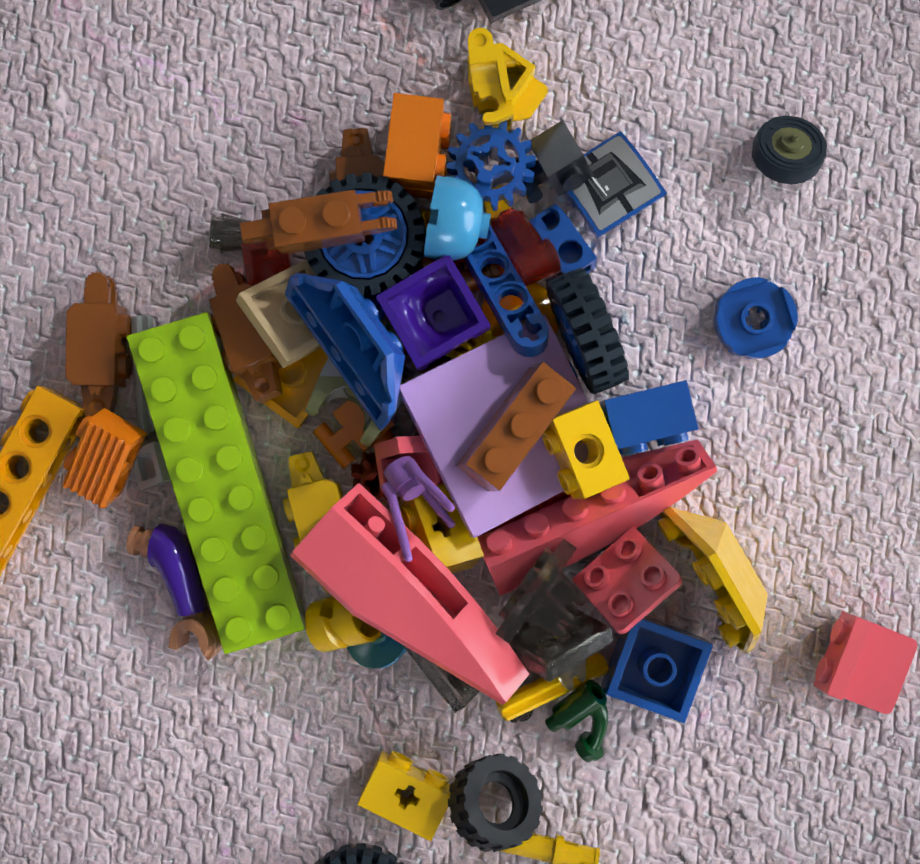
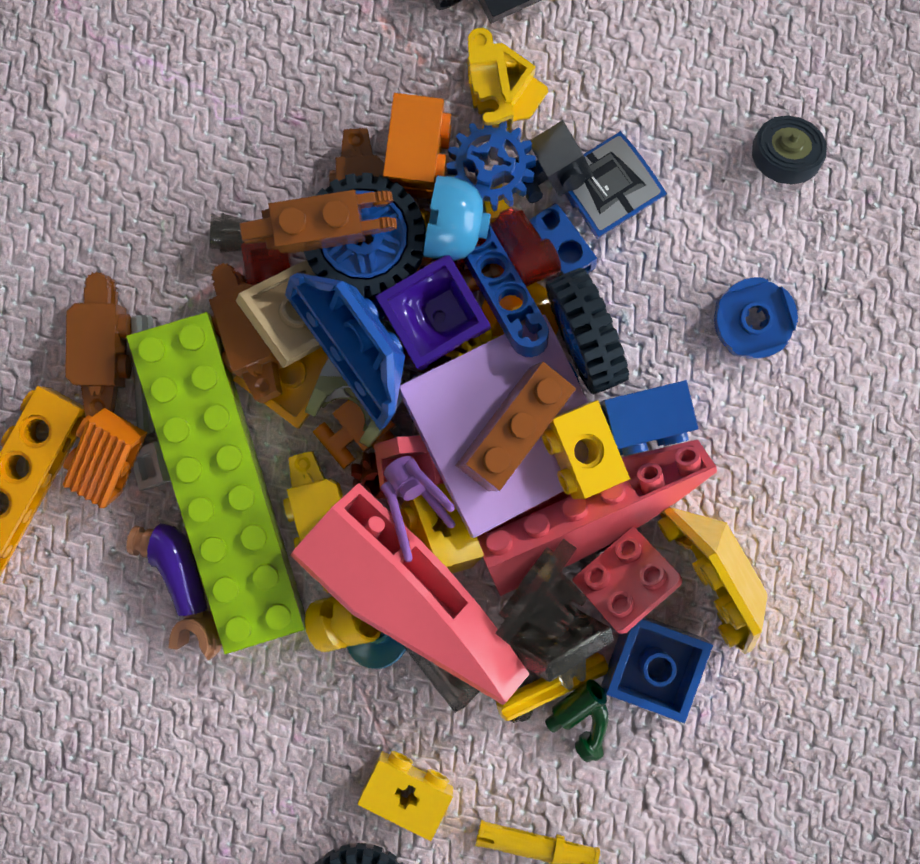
black tyre [448,753,543,852] -> none
coral bracket [813,611,918,714] -> none

